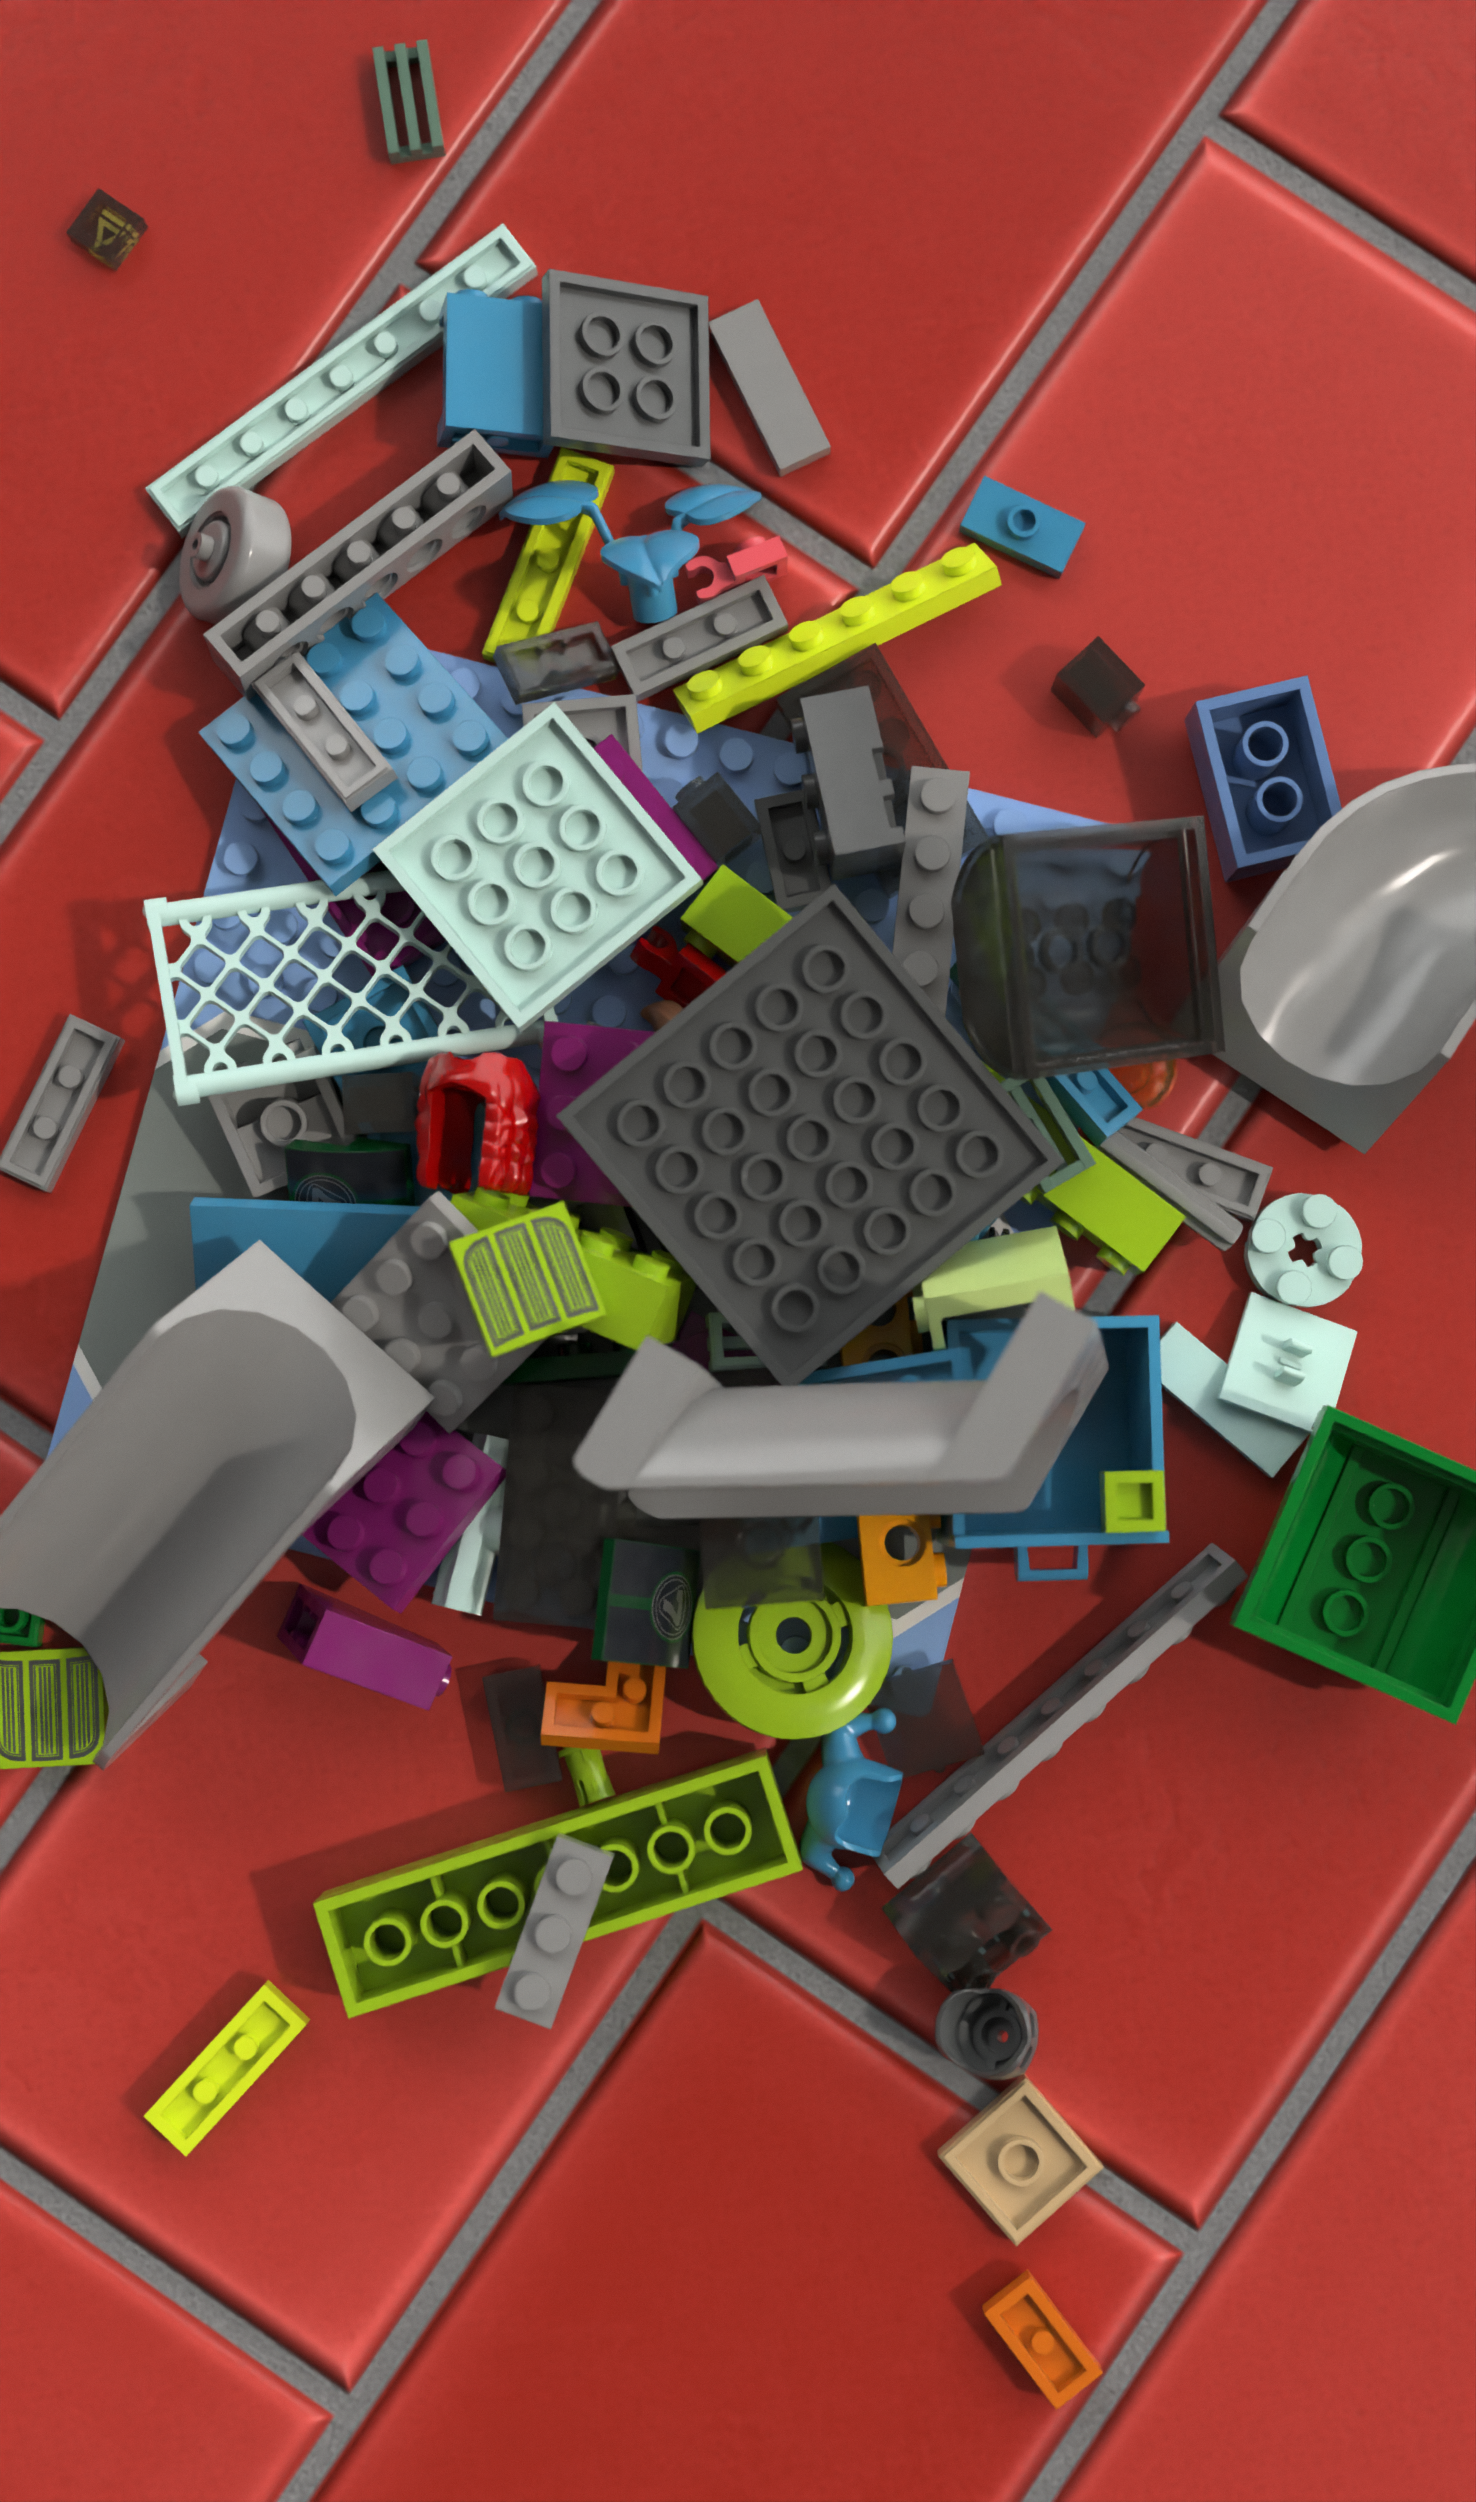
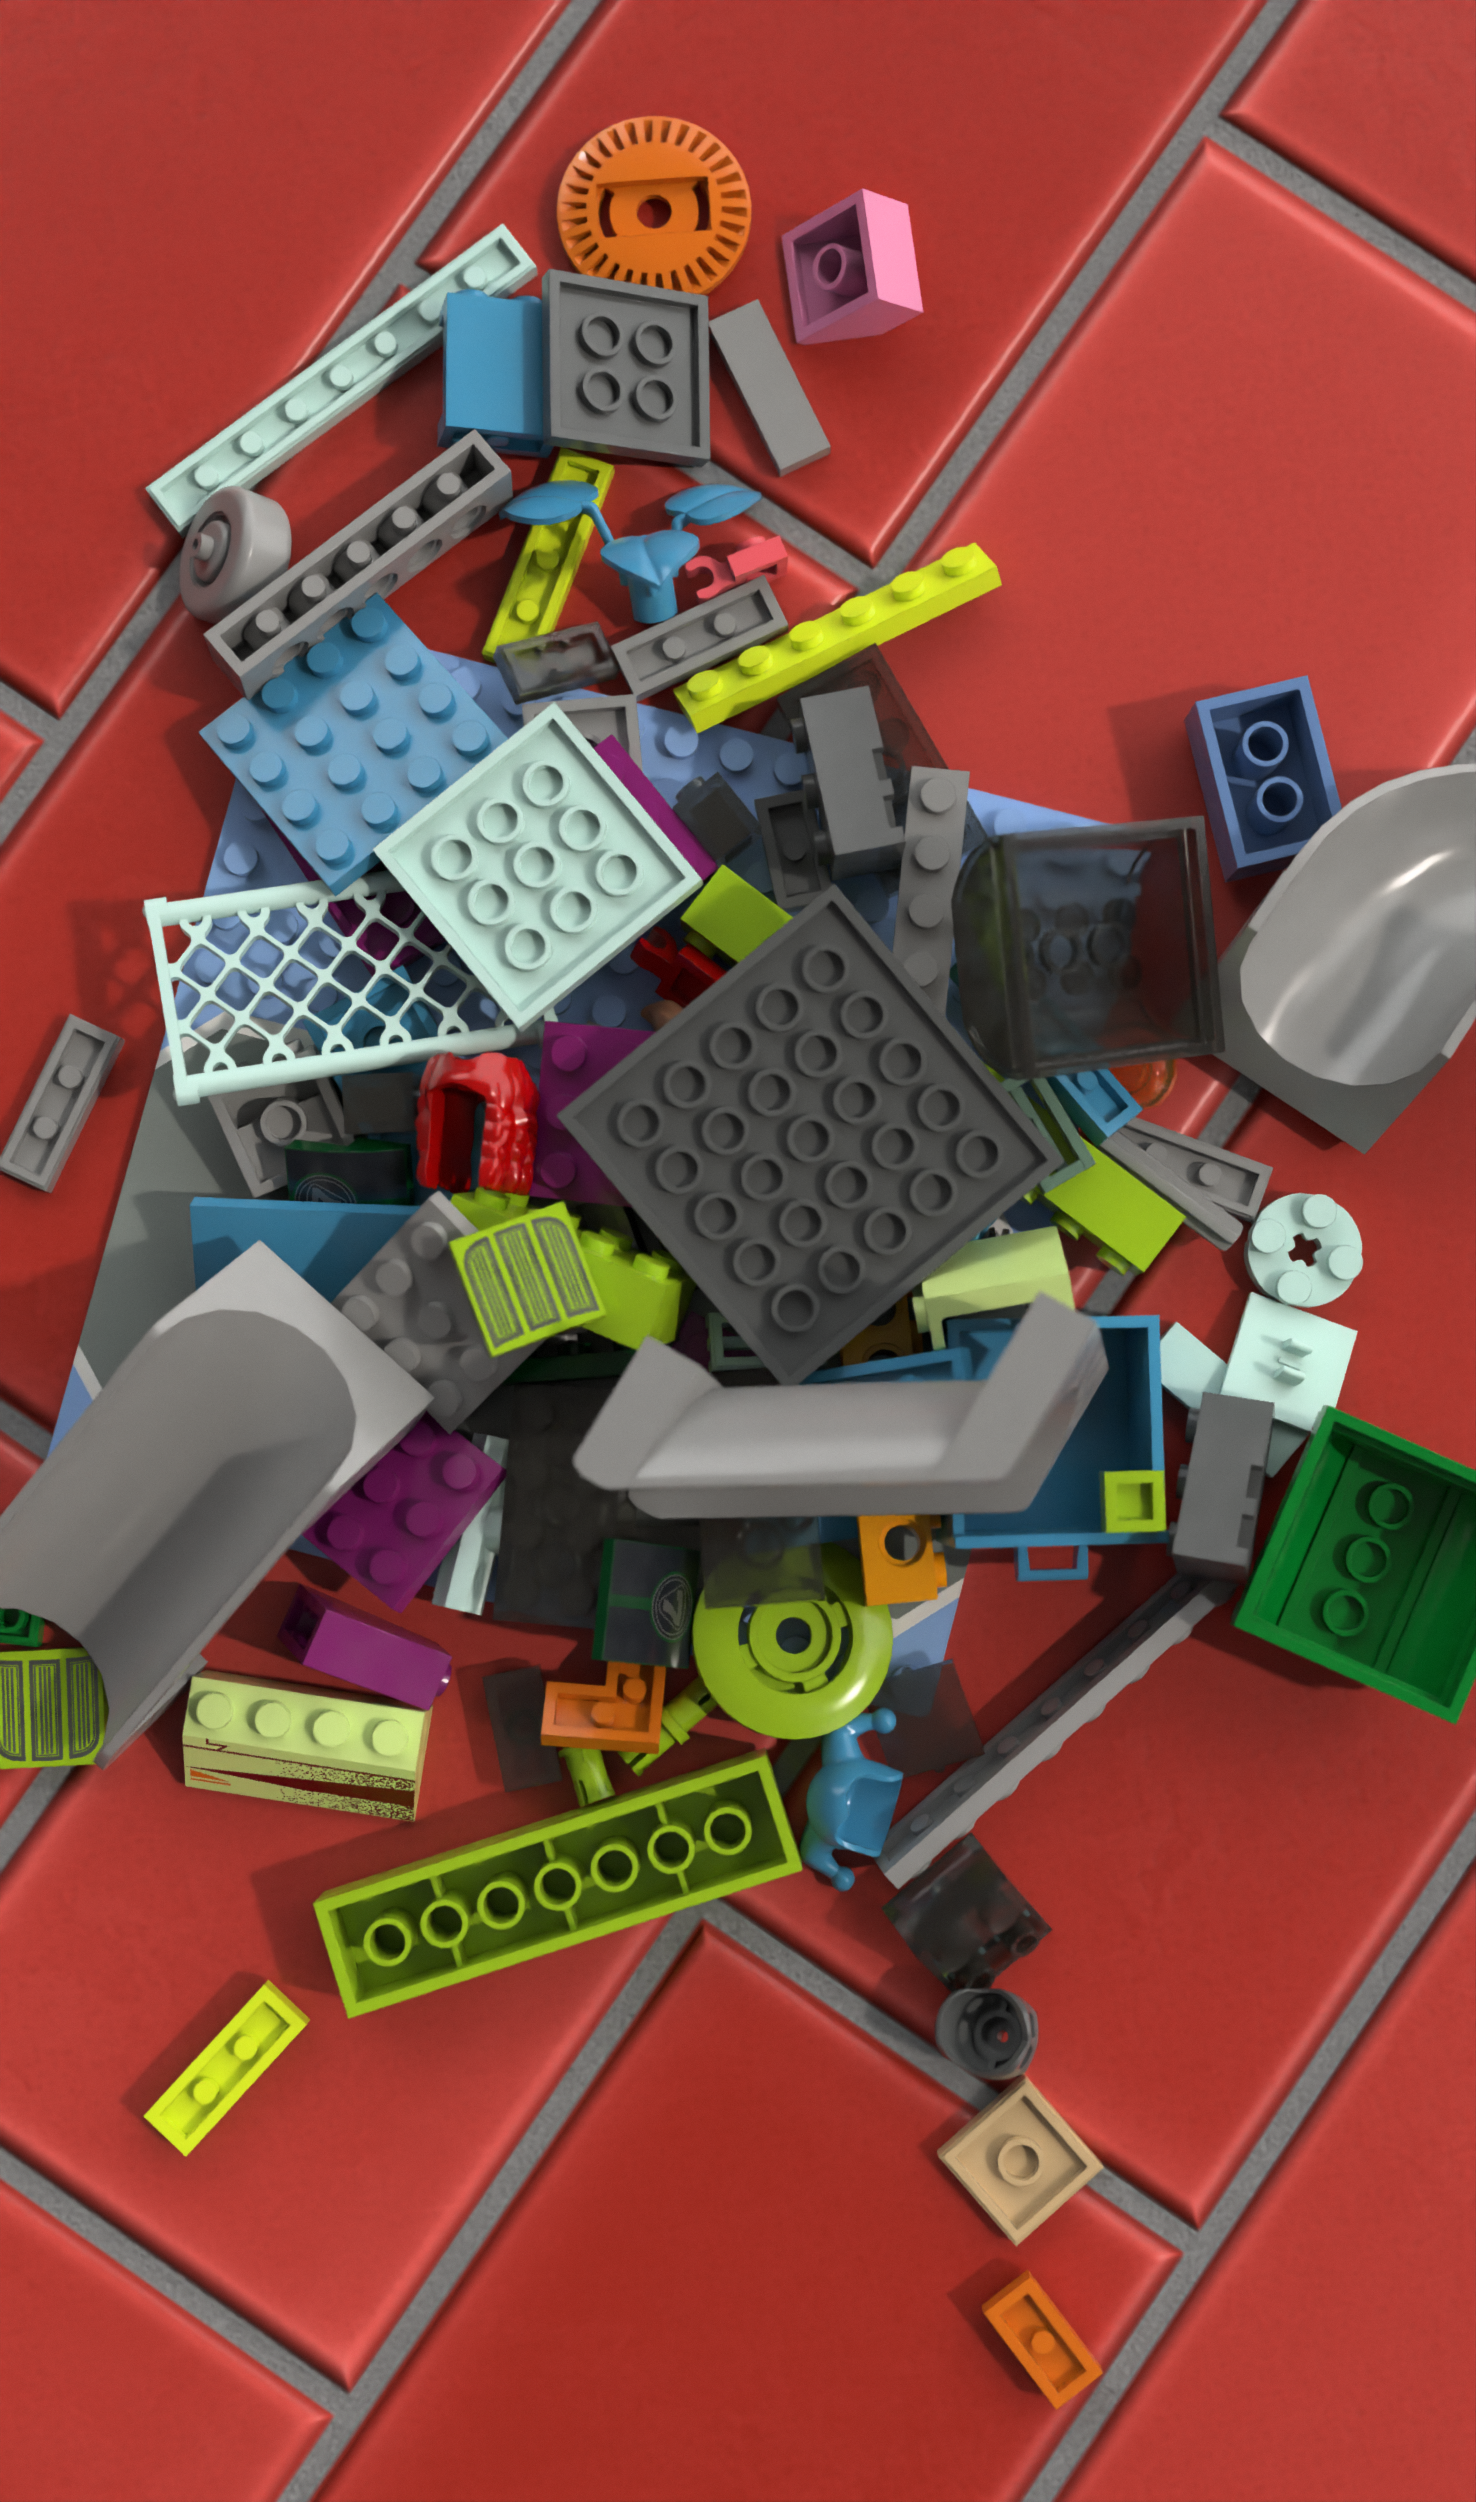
clear smoke tile [66,188,148,271] -> none
light grey tile [251,650,398,812] -> none
sand green tile [372,39,446,164] -> none
light grey plate [495,1833,615,2029] -> none
dark azure plate [959,476,1086,579] -> none
clear smoke brick [1051,636,1145,739] -> none
none -> yellowish green slope [182,1670,433,1822]
none -> orange piece [557,116,751,295]
none -> lime pin [617,1674,717,1777]
none -> bright pink slope [781,188,923,345]
none -> dark grey wedge [1166,1392,1275,1586]

